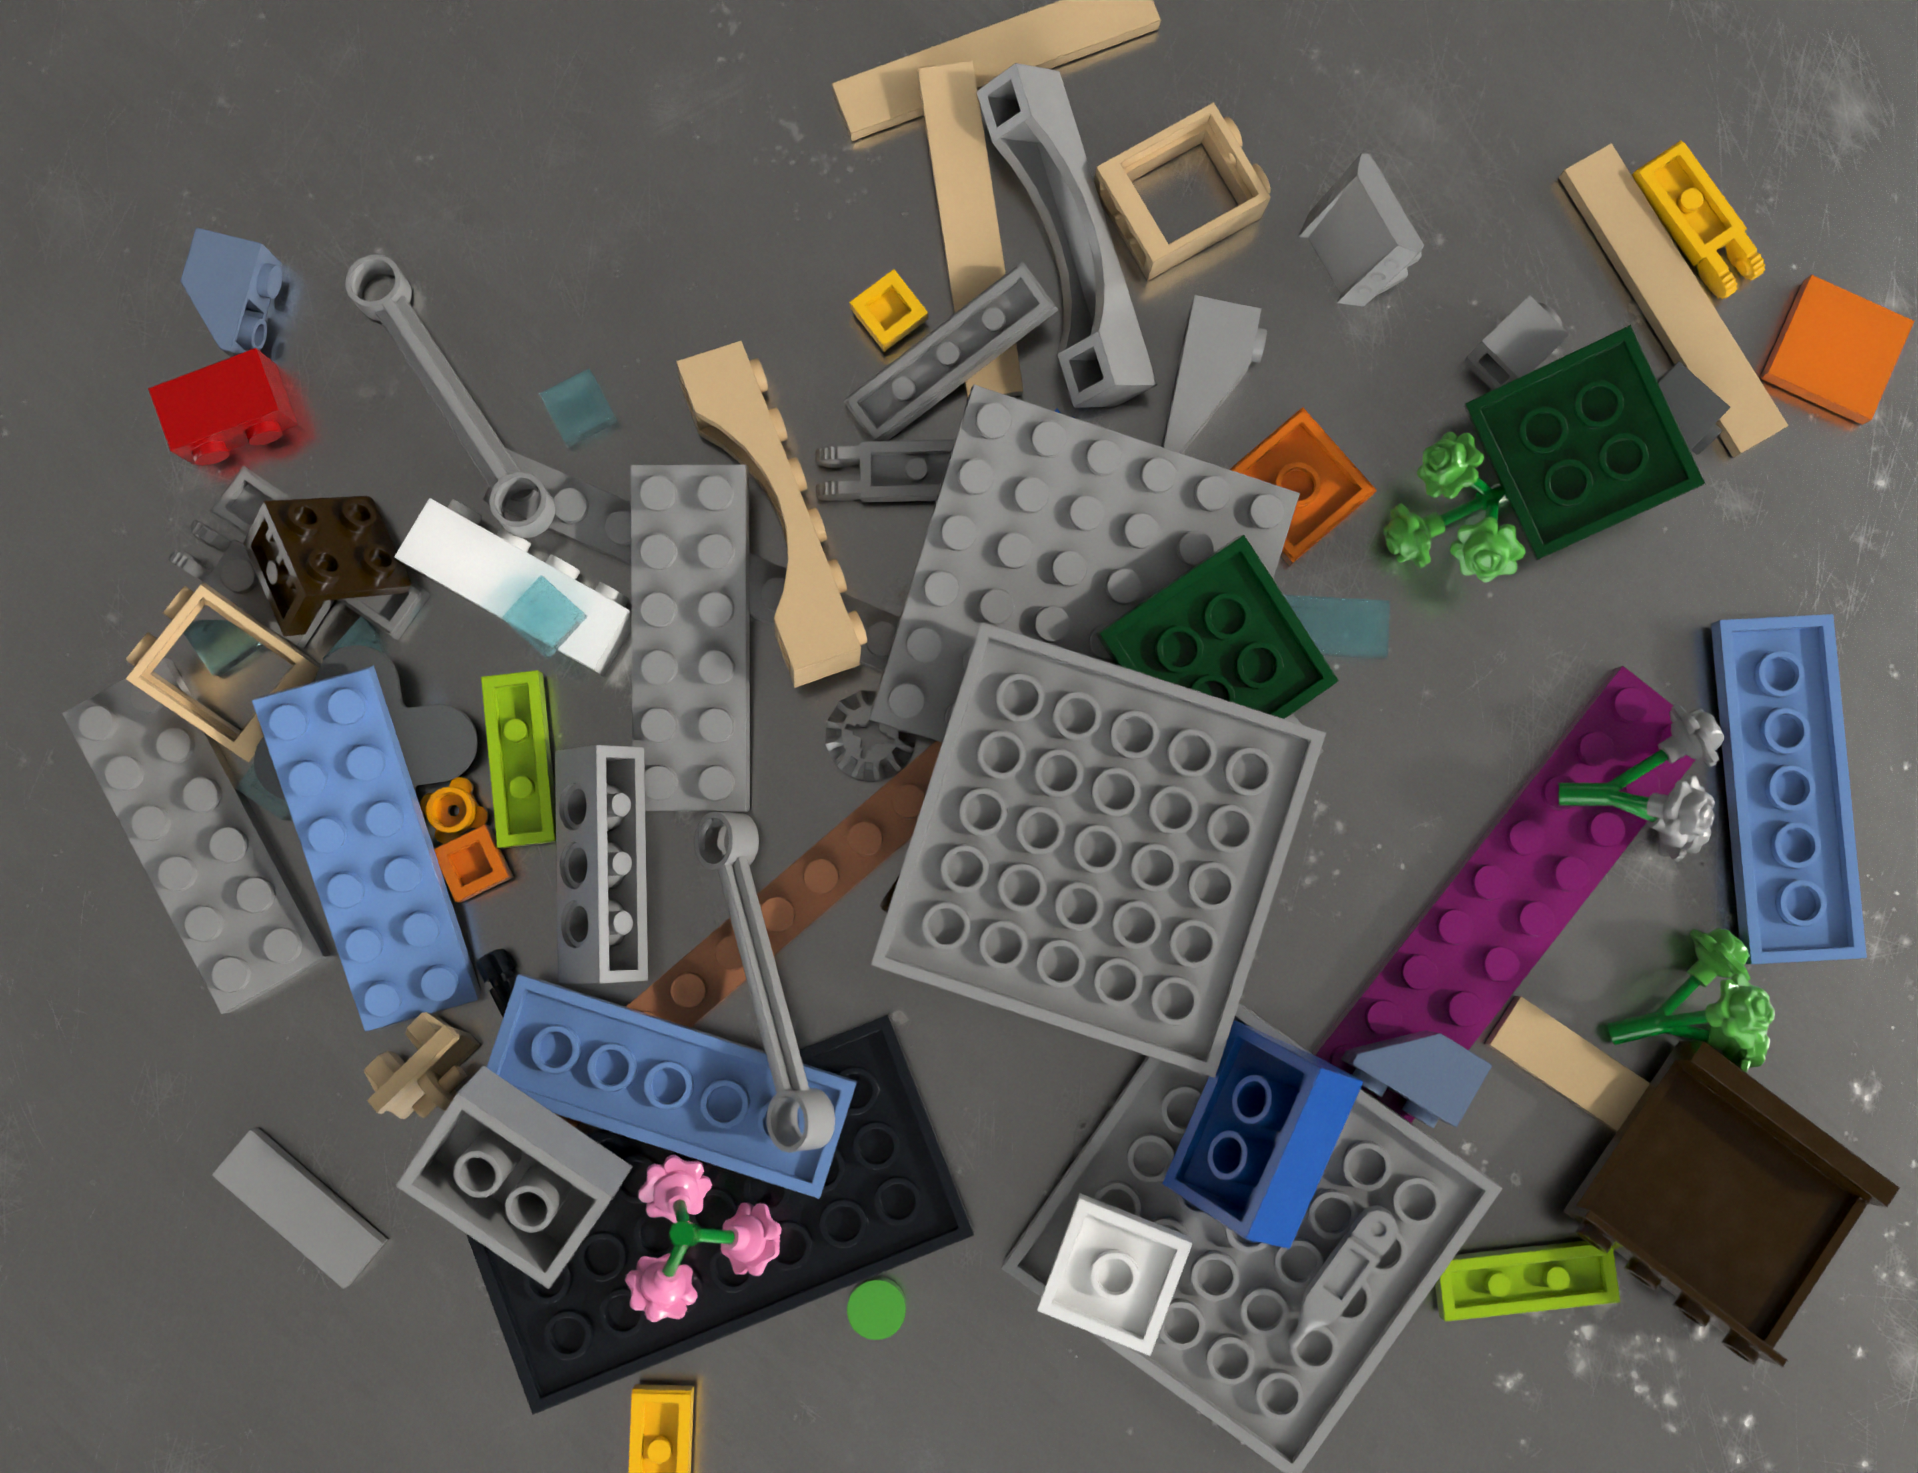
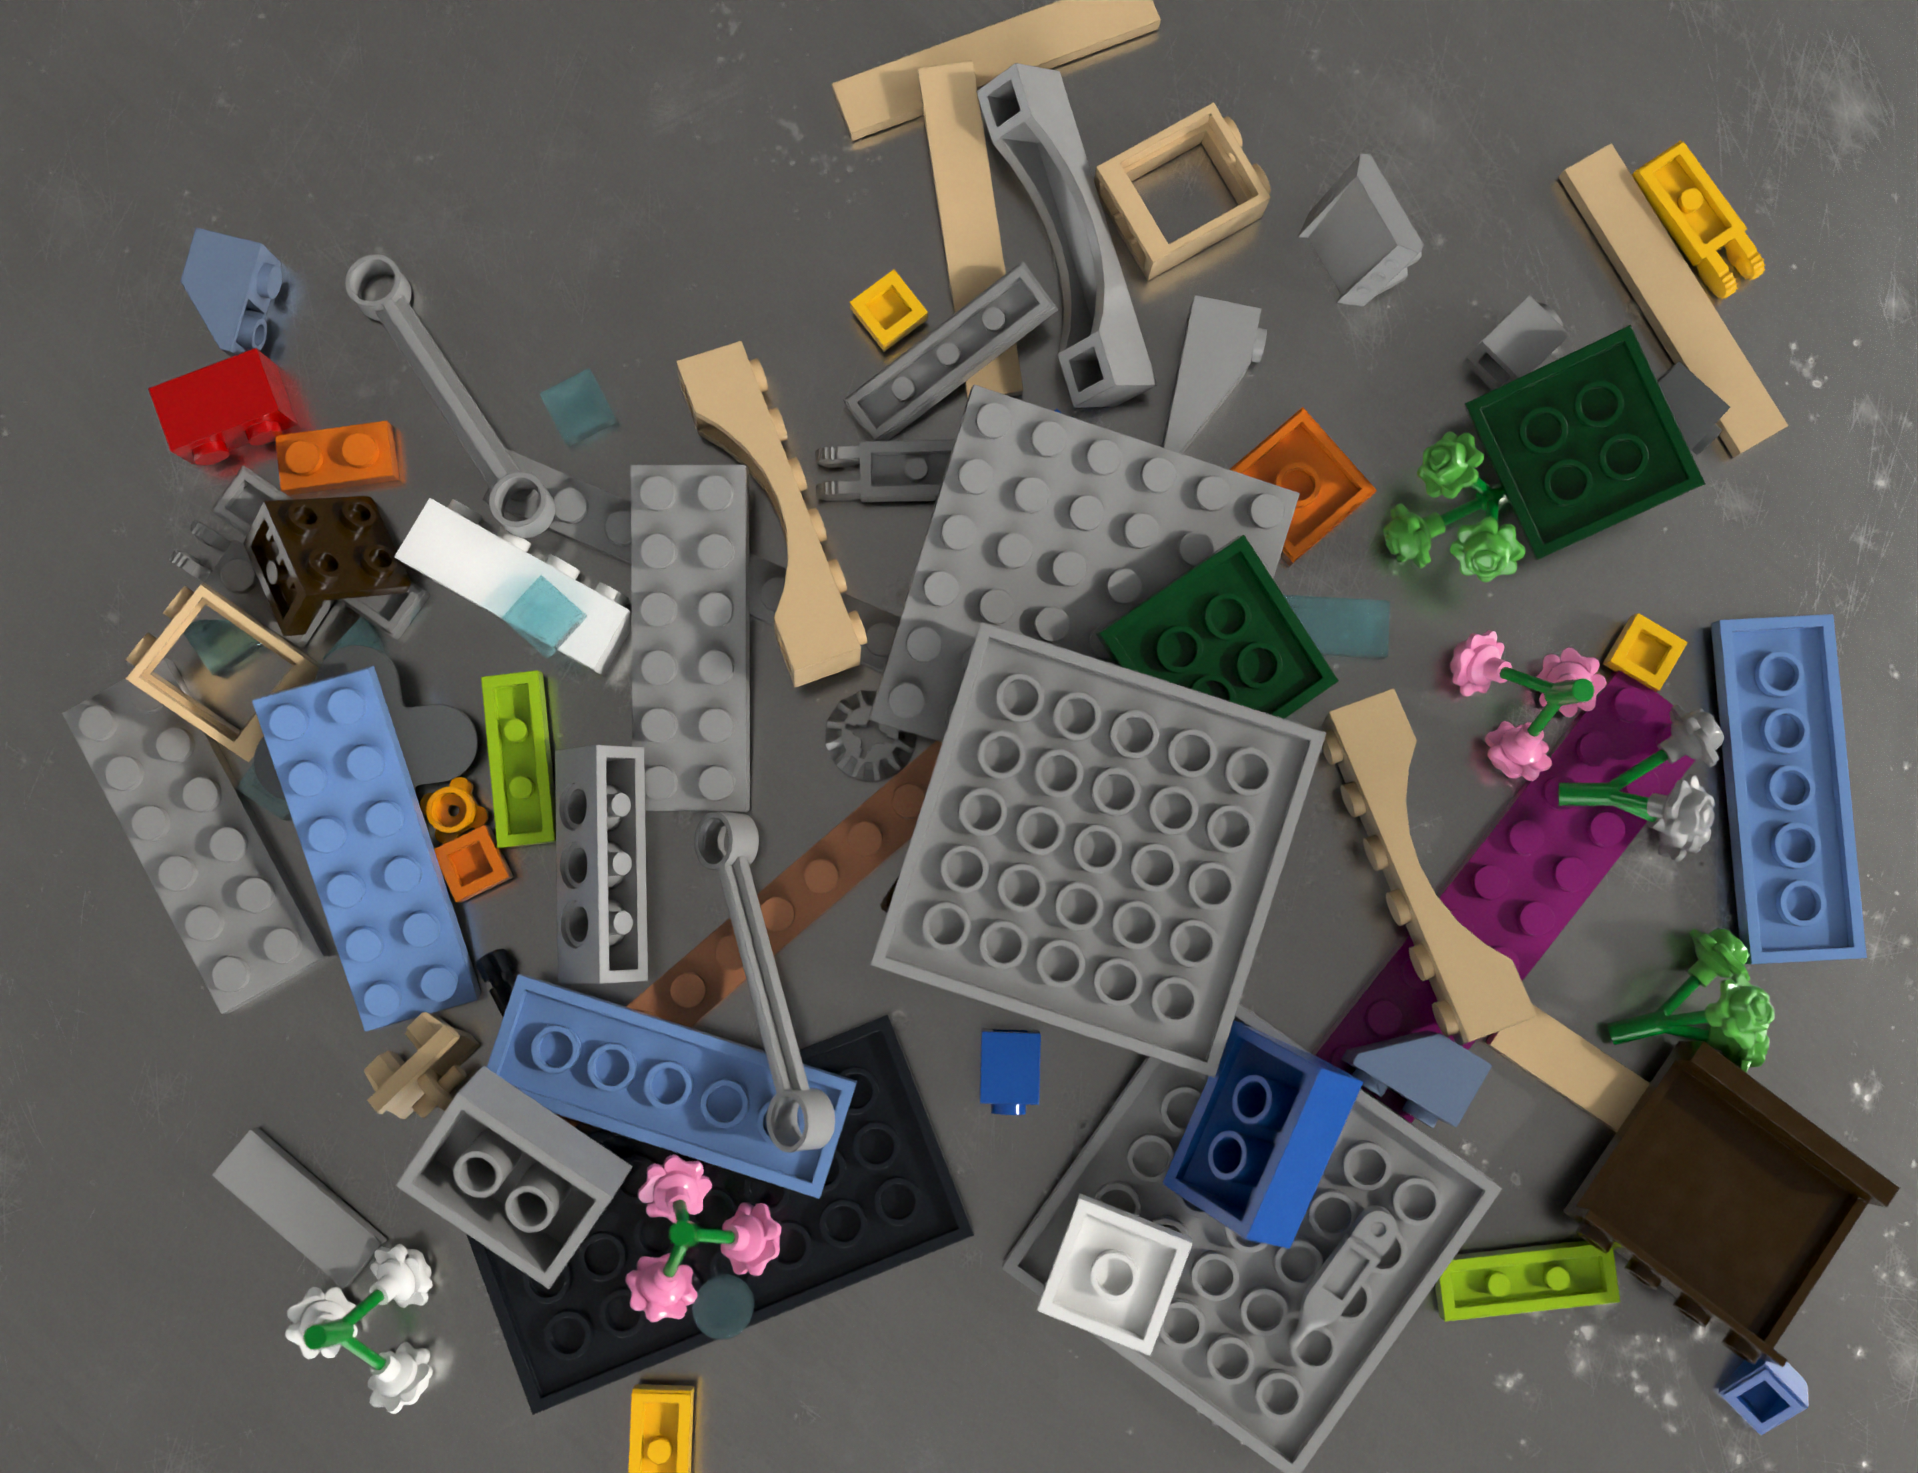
bright green tile [847,1276,906,1340] -> none
orange tile [1760,275,1914,425] -> none
none -> orange plate [275,420,400,496]
none -> white plant [285,1244,433,1414]
none -> clear light blue tile [692,1275,754,1339]
none -> blue brick [979,1028,1041,1115]
none -> tan arch [1322,688,1537,1045]
none -> bright pink plant [1450,630,1607,781]
none -> yellow plate [1603,613,1688,692]
none -> slope [1719,1349,1809,1436]

